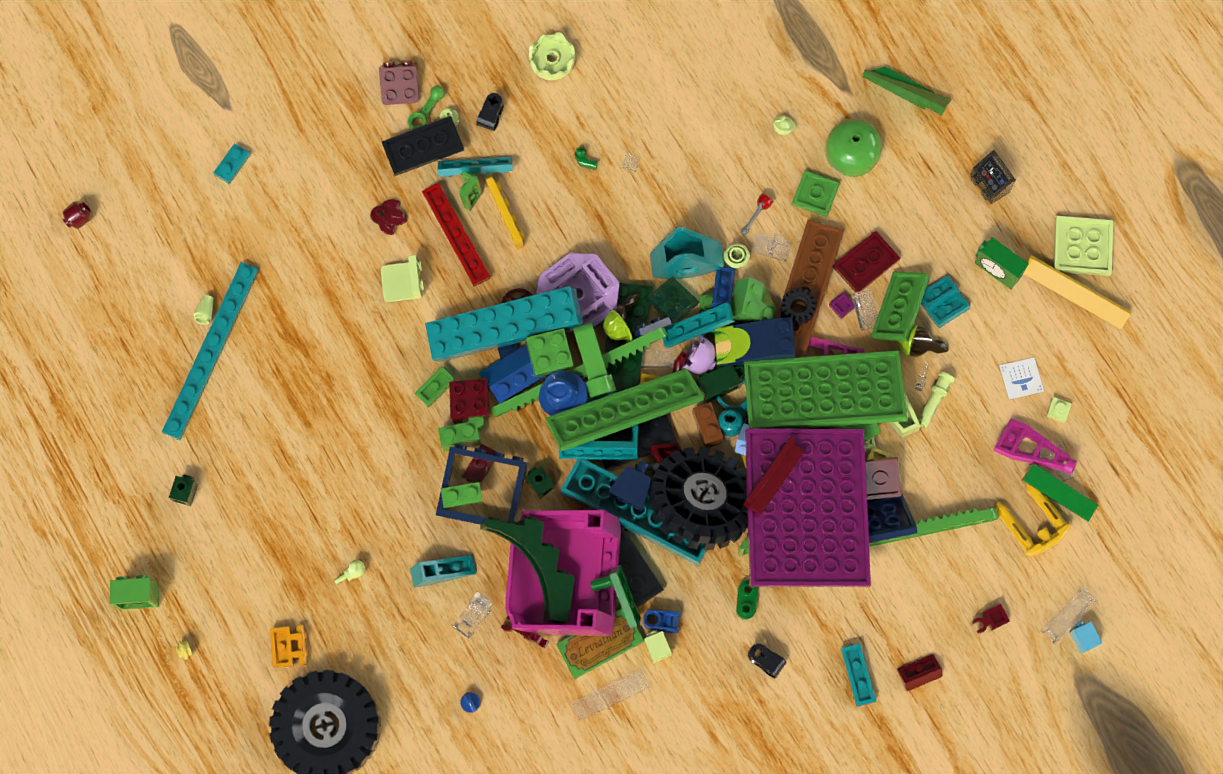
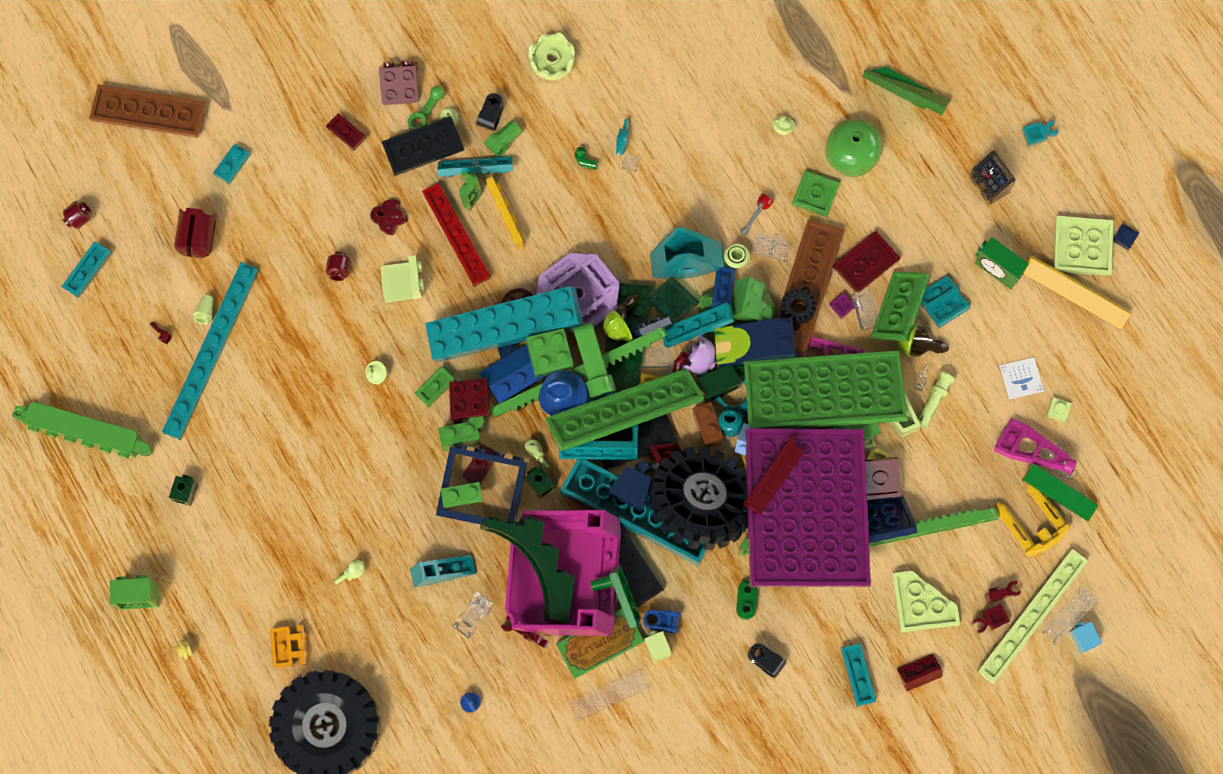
none -> bright green hinge [12,402,153,459]
none -> teal plate [61,241,111,298]
none -> dark orange plate [89,84,207,138]
none -> dark red hand [150,322,171,344]
none -> dark red cylinder [174,208,217,258]
none -> dark red plate [326,113,366,151]
none -> dark red head [326,252,352,281]
none -> yellowish green hat [365,361,387,384]
none -> bright green piece [484,120,522,157]
none -> yellowish green piece [525,440,550,469]
none -> teal hand [616,119,629,155]
none -> yellowish green plate [892,571,960,633]
none -> yellowish green plate [977,549,1088,684]
none -> dark red plate [984,581,1021,604]
none -> teal plate [1022,120,1059,147]
none -> dark blue plate [1113,224,1139,251]

